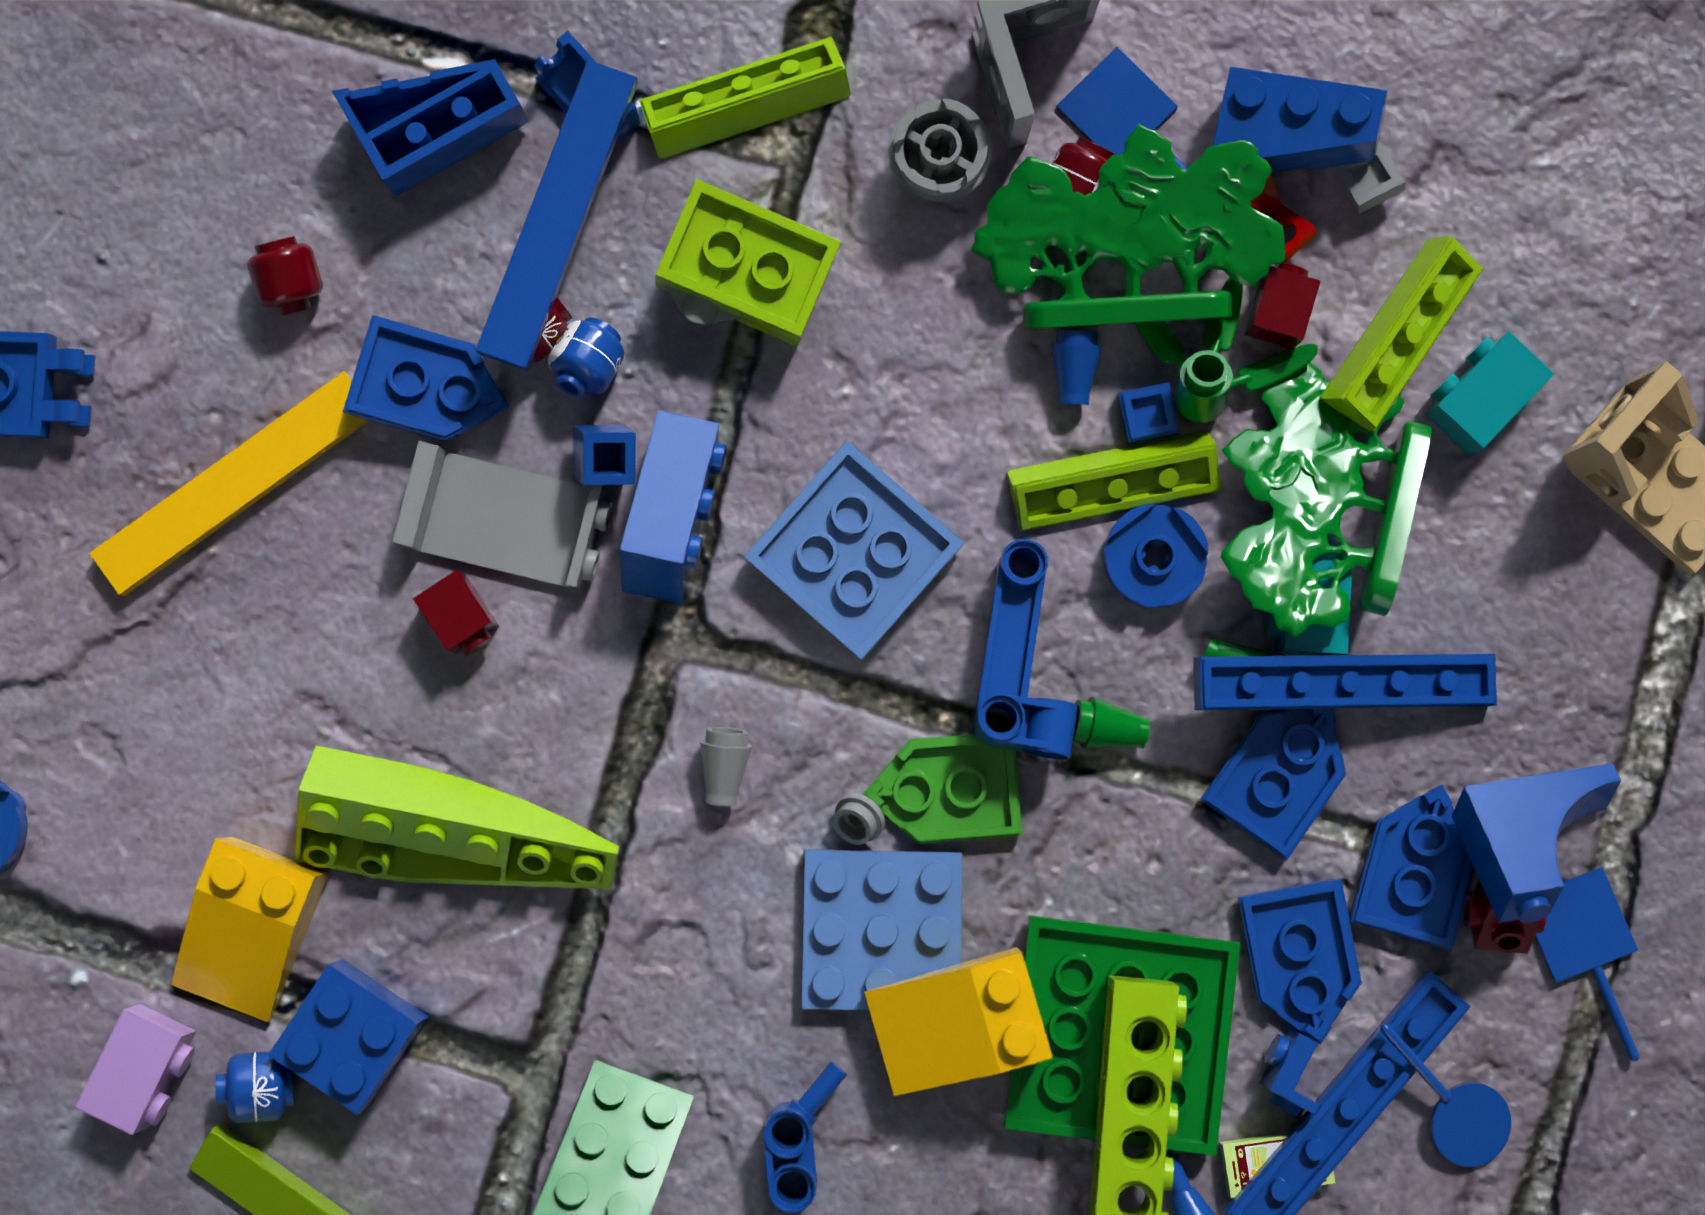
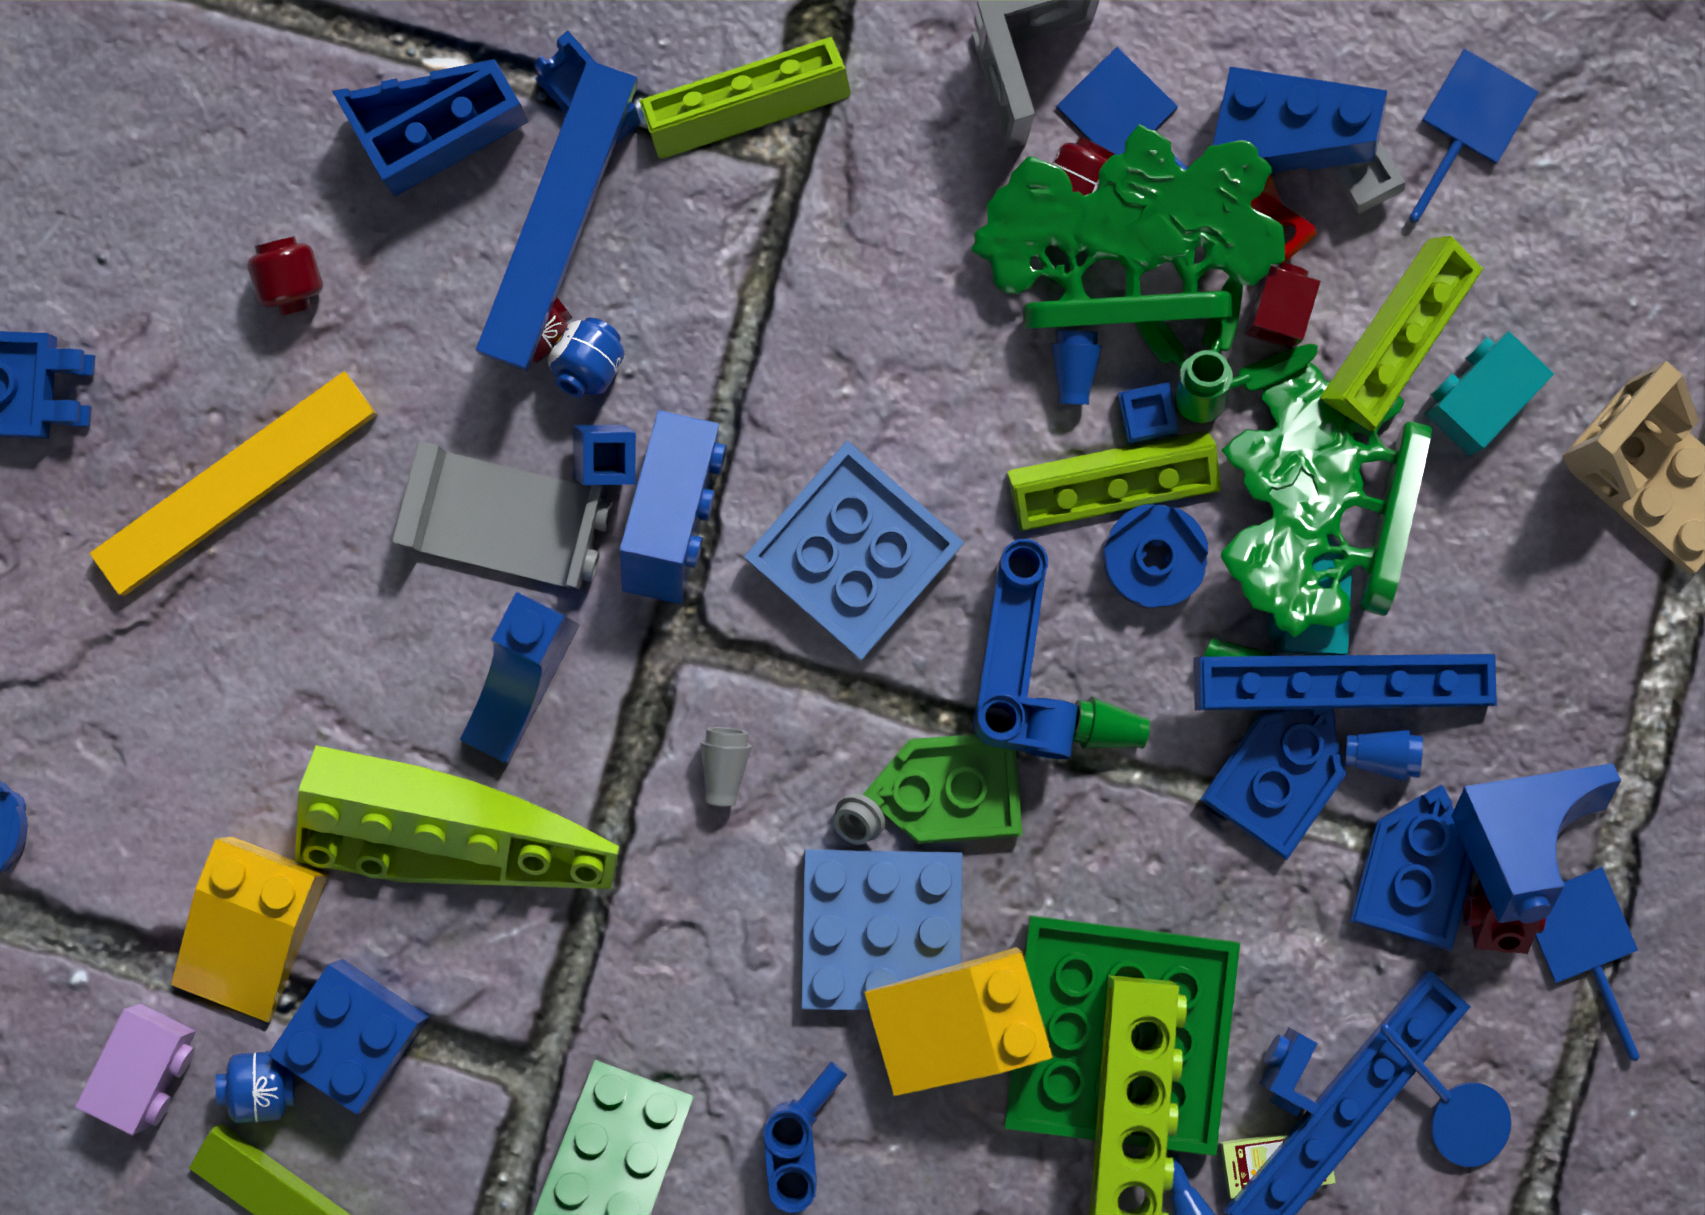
blue tile [343,315,510,442] -> none
dark red brick [412,570,499,656] -> none
lime piece [655,179,841,347] -> none
light grey cone [888,99,992,202] -> none
blue tile [1237,878,1362,1045] -> none
none -> blue arch [459,591,580,763]
none -> blue cone [1344,730,1423,782]
none -> blue piece [1409,48,1539,223]

